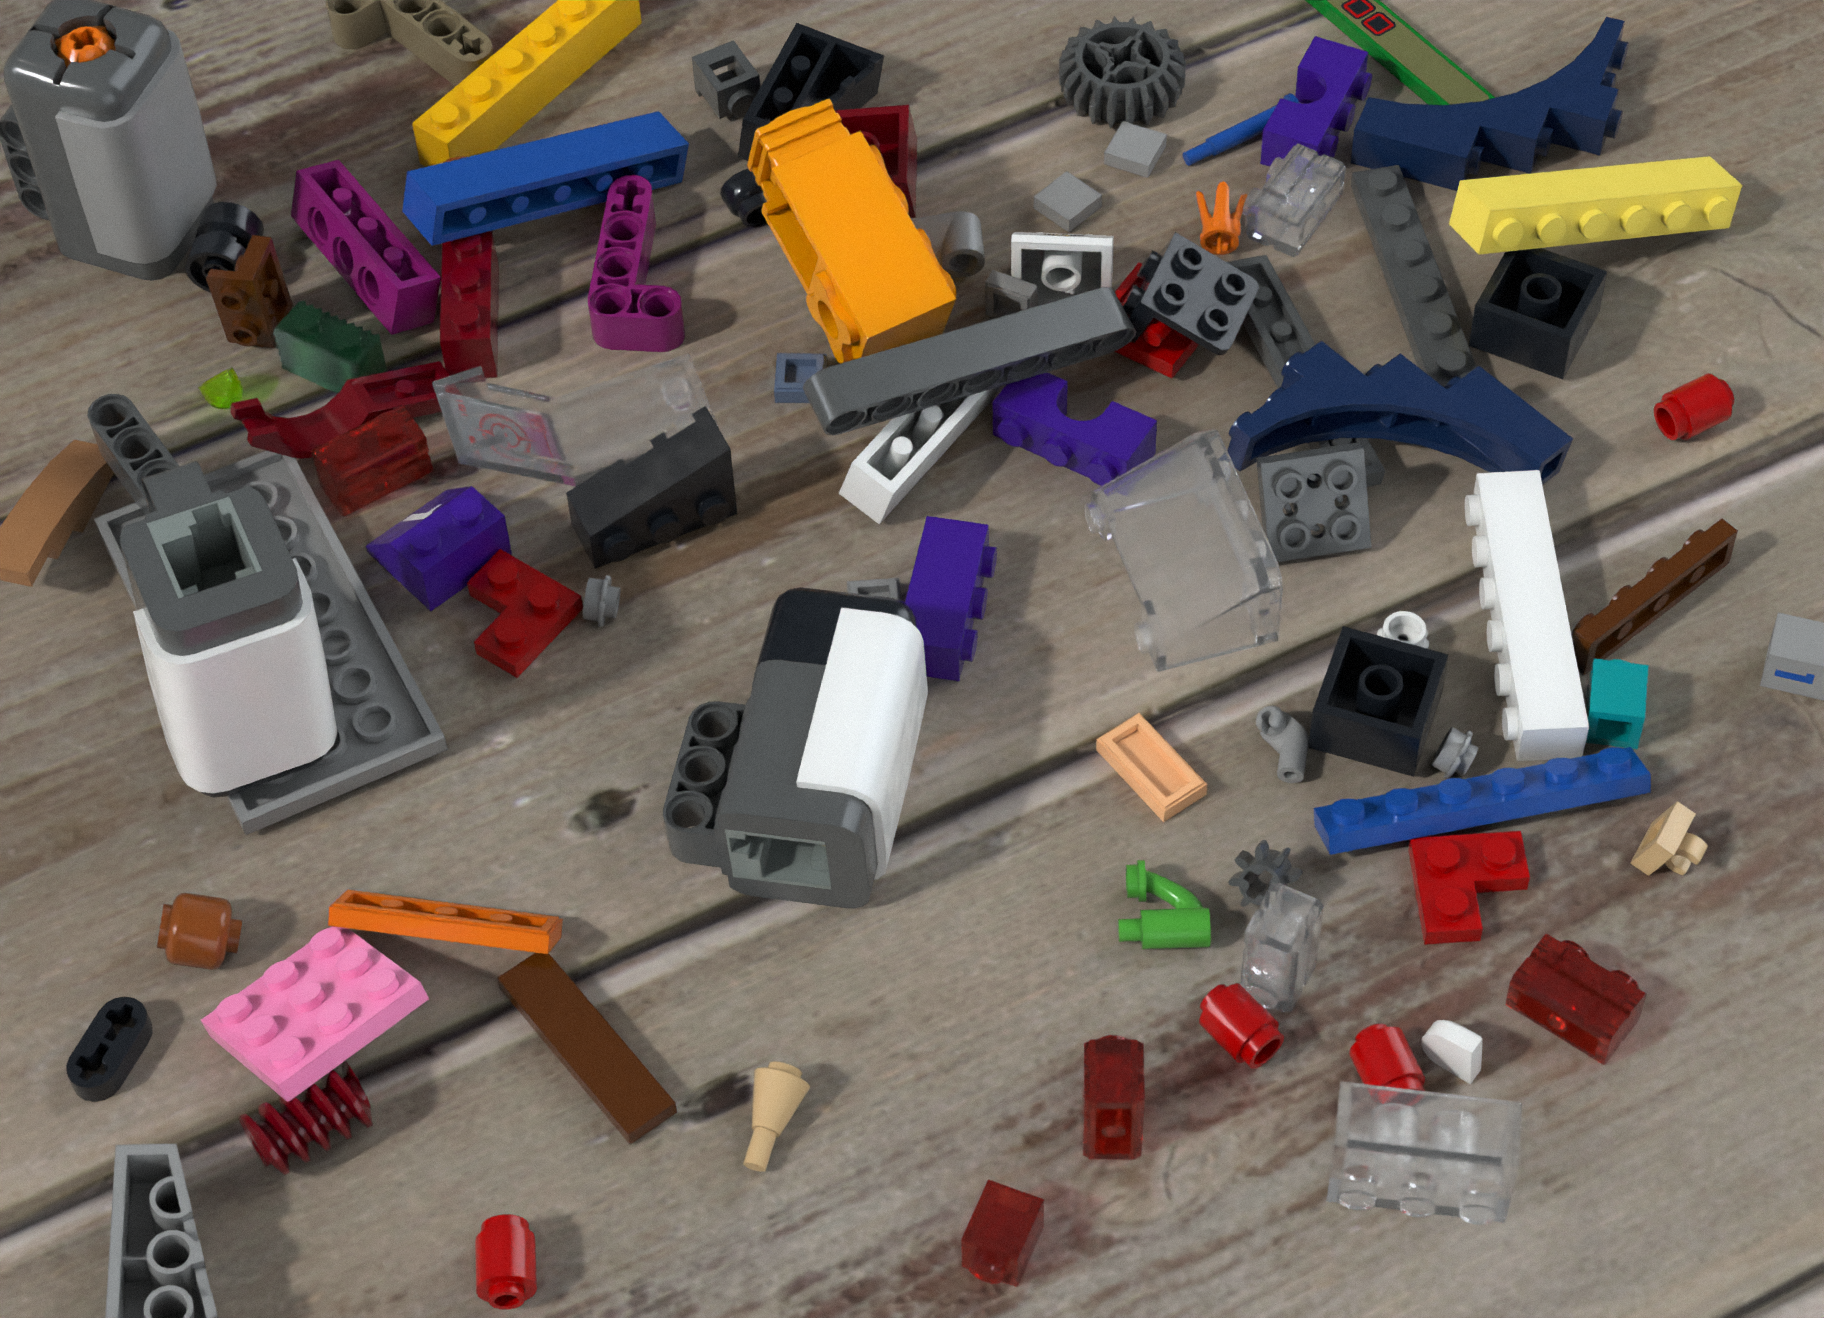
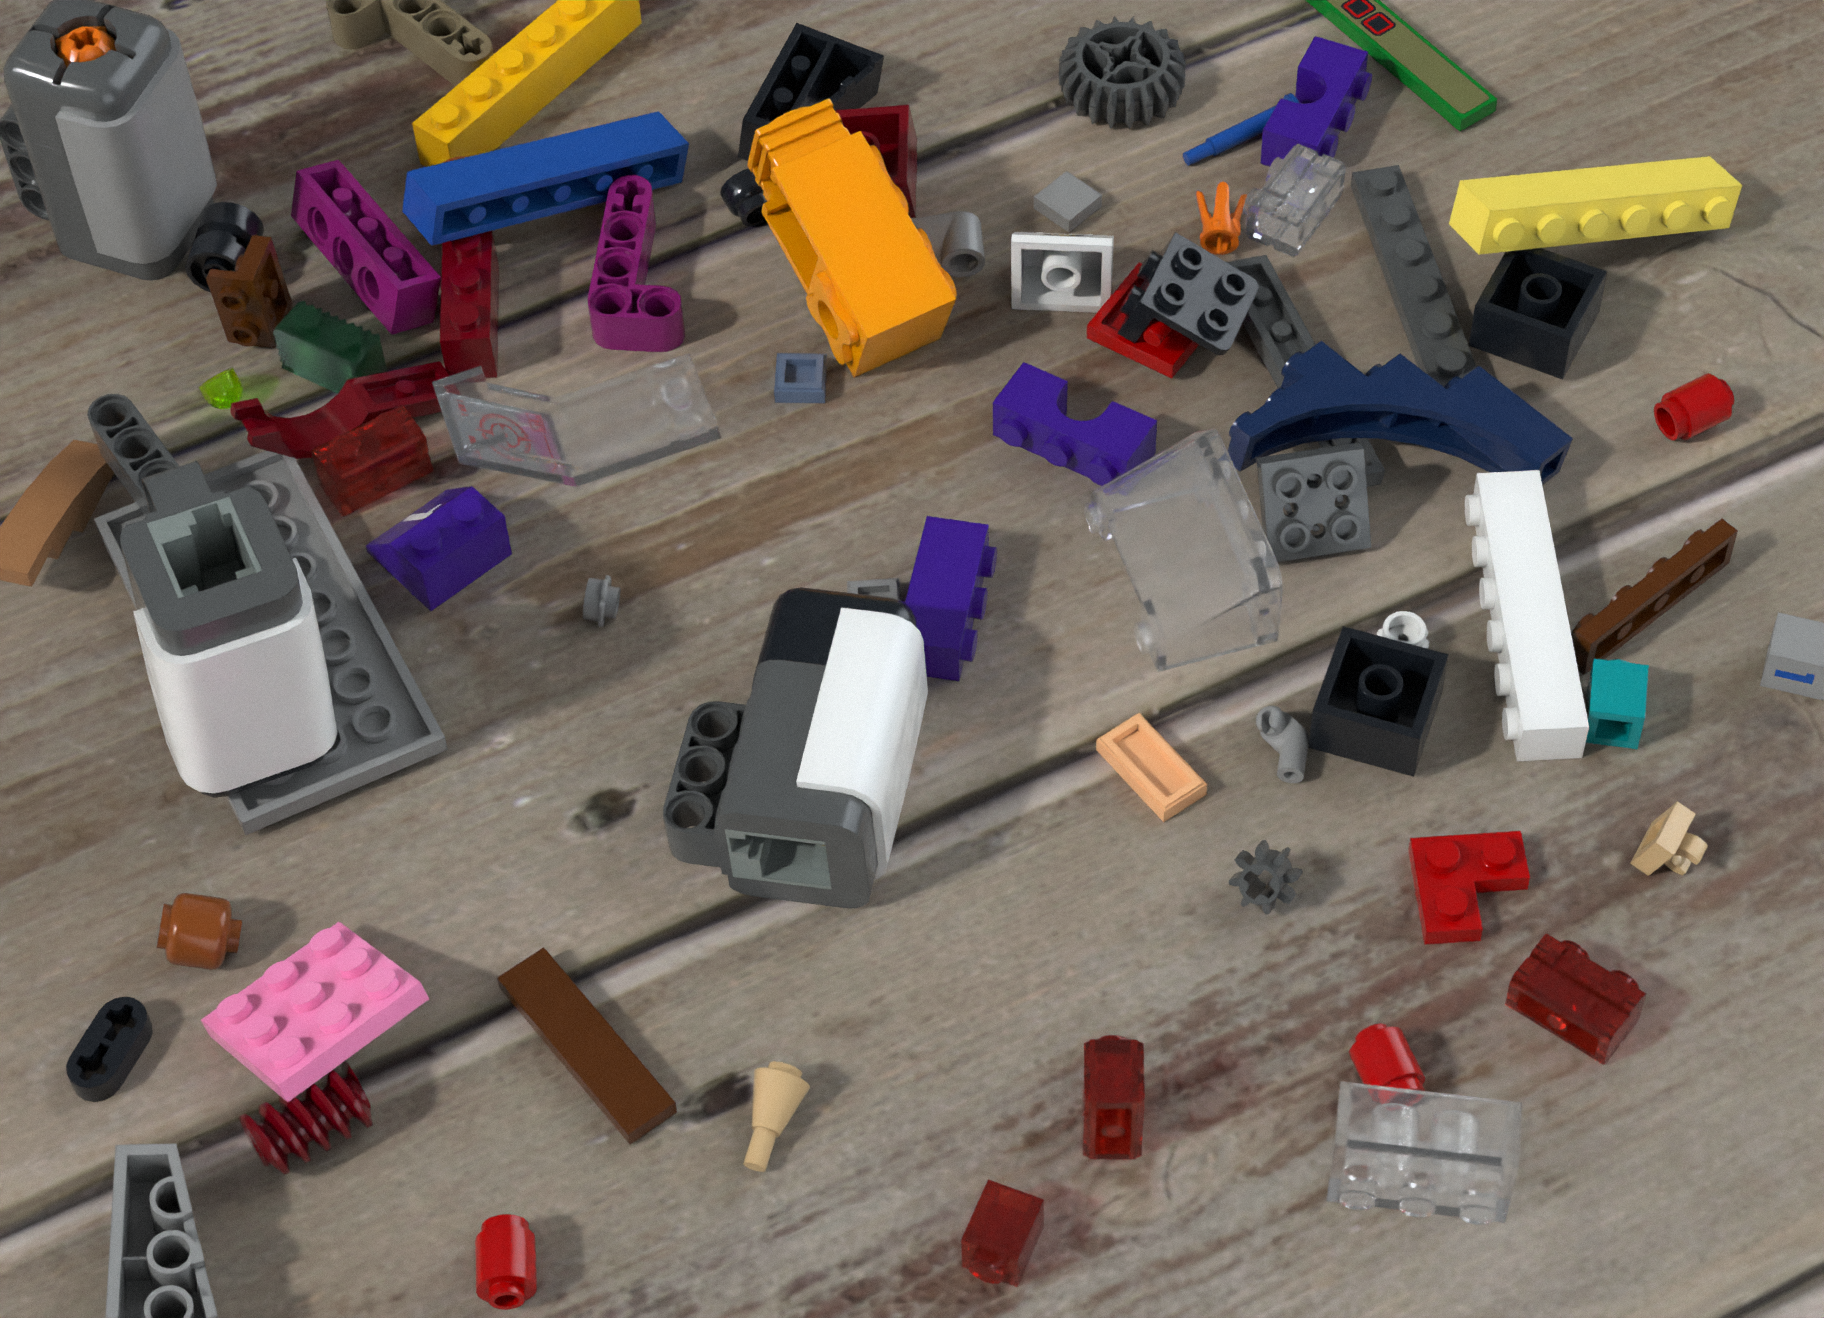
orange tile [328,890,563,954] -> none
red plate [467,549,583,678] -> none
black wedge [566,406,737,569] -> none
dark grey brick [692,40,760,119] -> none
dark grey beam [803,287,1136,436] -> none
white brick [839,387,1000,525] -> none
light grey tile [985,270,1038,318] -> none
light grey tile [1104,121,1167,178] -> none
bright green plant [1118,860,1211,949] -> none
red brick [1199,983,1284,1069] -> none
clear brick [1240,882,1324,1013] -> none
blue plate [1313,747,1651,855] -> none
dark blue arch [1351,17,1629,191] -> none
white tile [1421,1020,1483,1084] -> none
light grey plate [1431,727,1479,779] -> none

